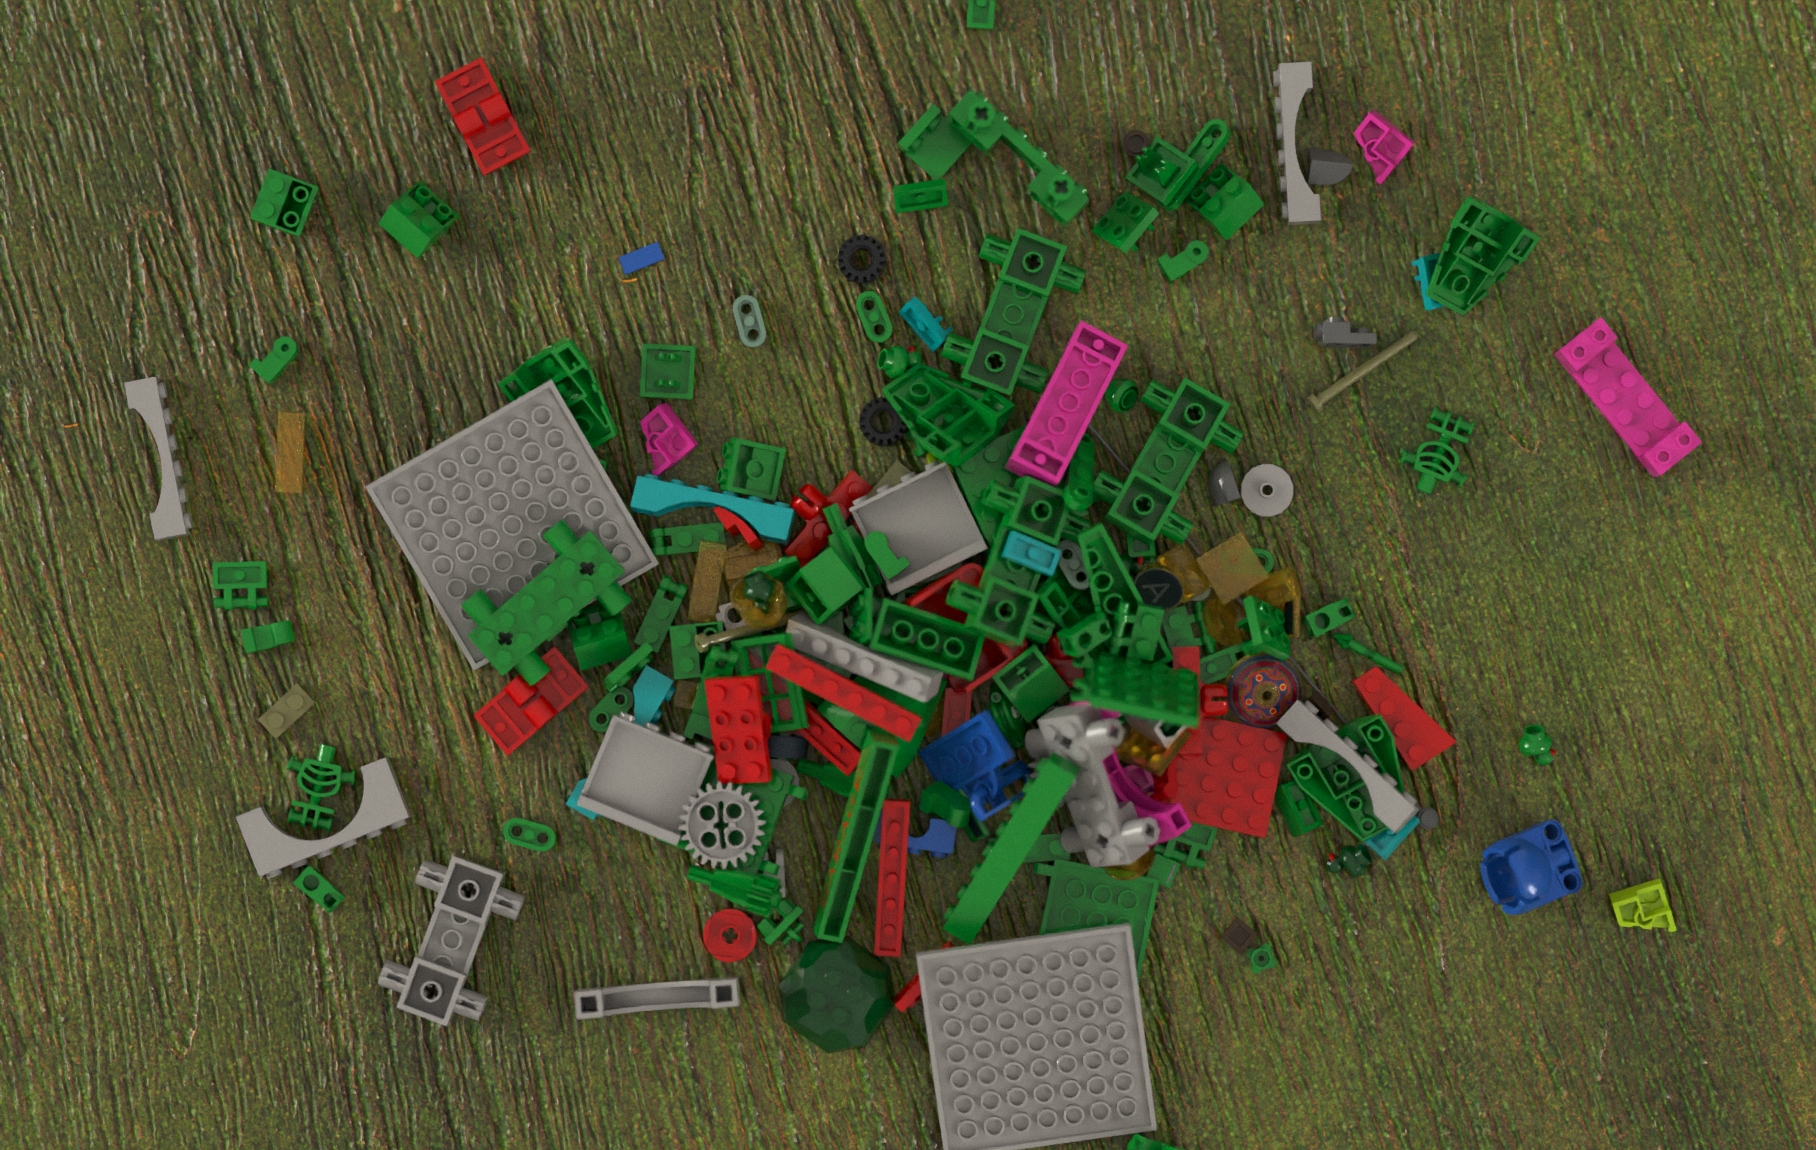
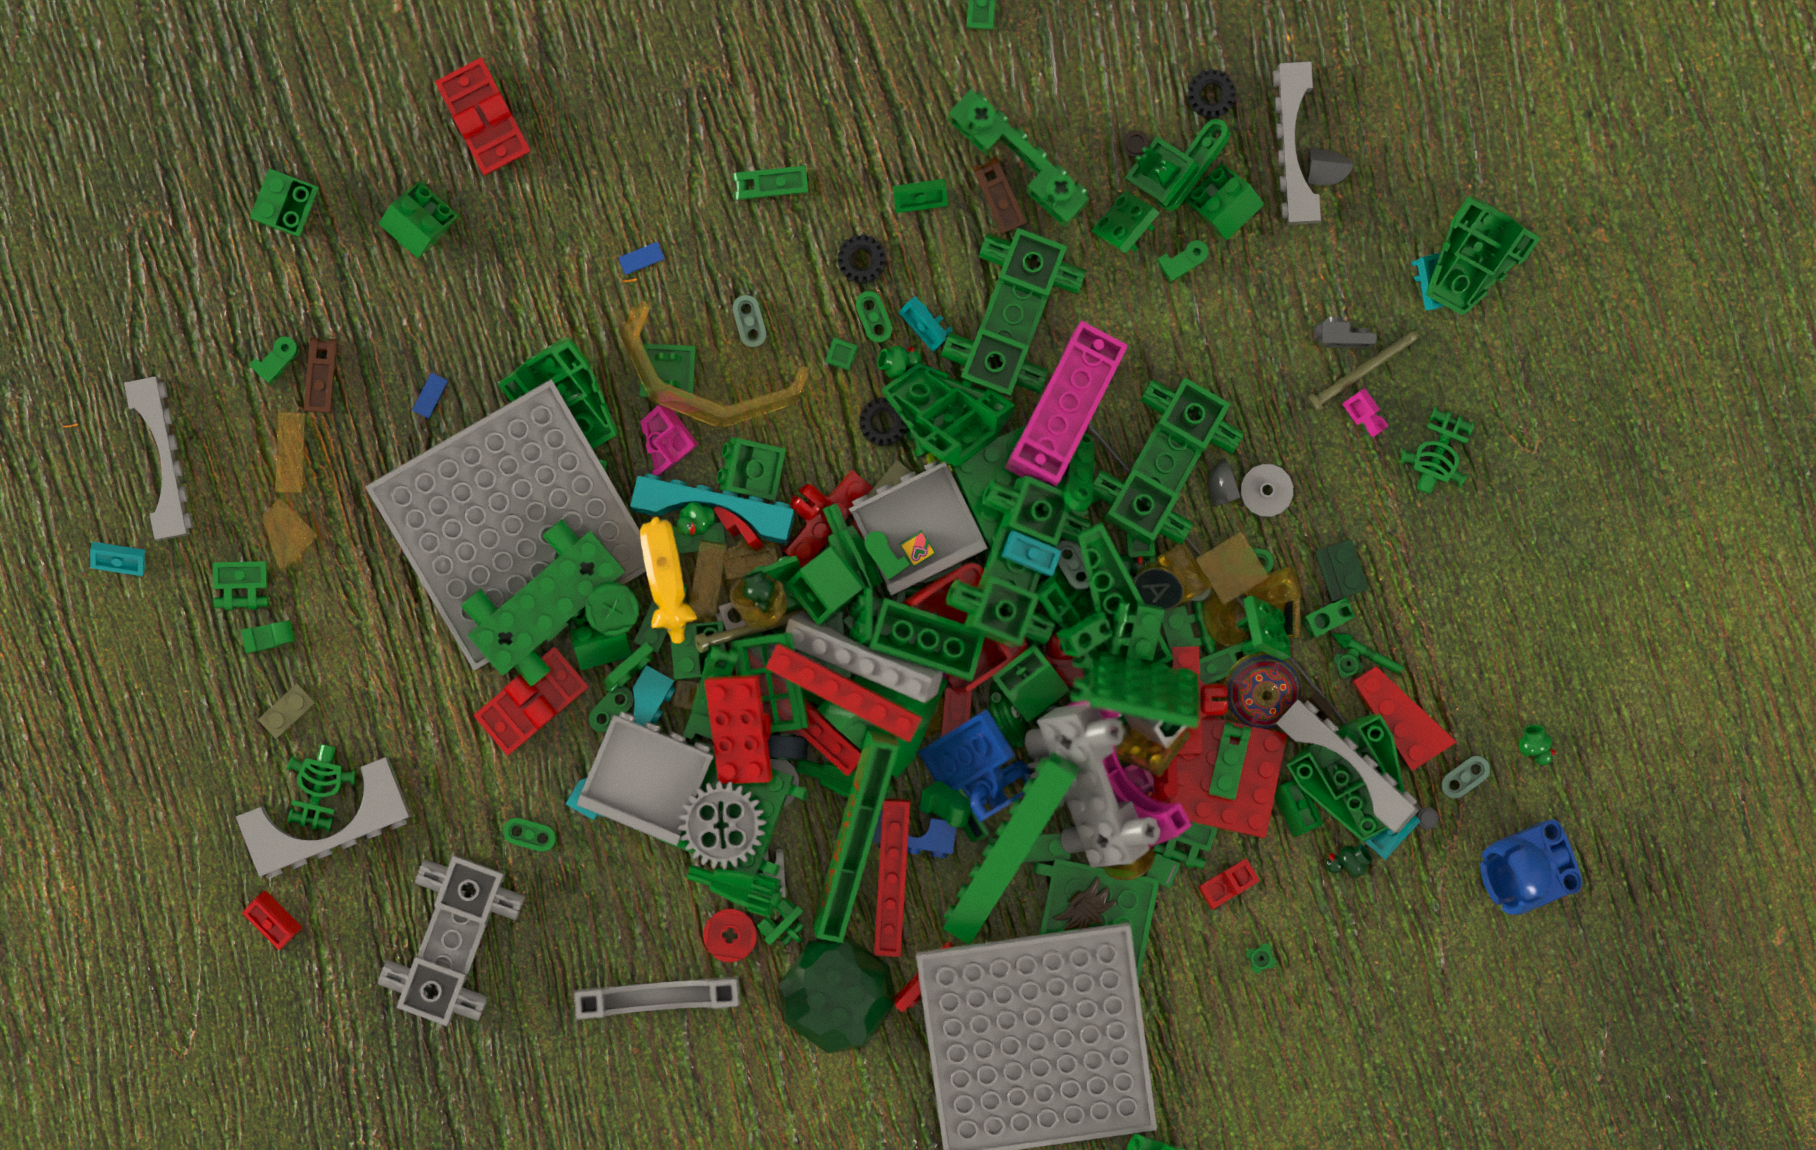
green leg [293,863,346,913] -> none
green bracket [898,104,971,180] -> none
green cone [1105,378,1139,413] -> none
dark brown plate [1220,917,1258,954] -> none
dark pink slope [1354,110,1415,185] -> none
dark pink plate [1554,317,1702,478] -> none
lime slope [1609,878,1677,932] -> none
none -> teal plate [90,542,145,576]
none -> red slope [242,891,302,951]
none -> clear yellow wing [261,498,319,572]
none -> reddish brown plate [303,337,338,414]
none -> blue window [412,372,448,419]
none -> green tile [585,582,639,636]
none -> clear yellow panel [618,300,810,429]
none -> yellow animal [640,517,697,644]
none -> green animal [676,502,715,535]
none -> green plate [732,165,809,201]
none -> green tile [825,337,859,371]
none -> tile [899,530,936,567]
none -> reddish brown plate [972,156,1026,235]
none -> dark brown piece [1054,876,1116,930]
none -> black tyre [1188,69,1236,119]
none -> red slope [1197,858,1260,910]
none -> green plate [1208,721,1251,801]
none -> dark green plate [1314,539,1369,602]
none -> green plate [1334,648,1364,678]
none -> dark pink plate [1342,388,1388,437]
none -> sand green plate [1440,756,1490,798]

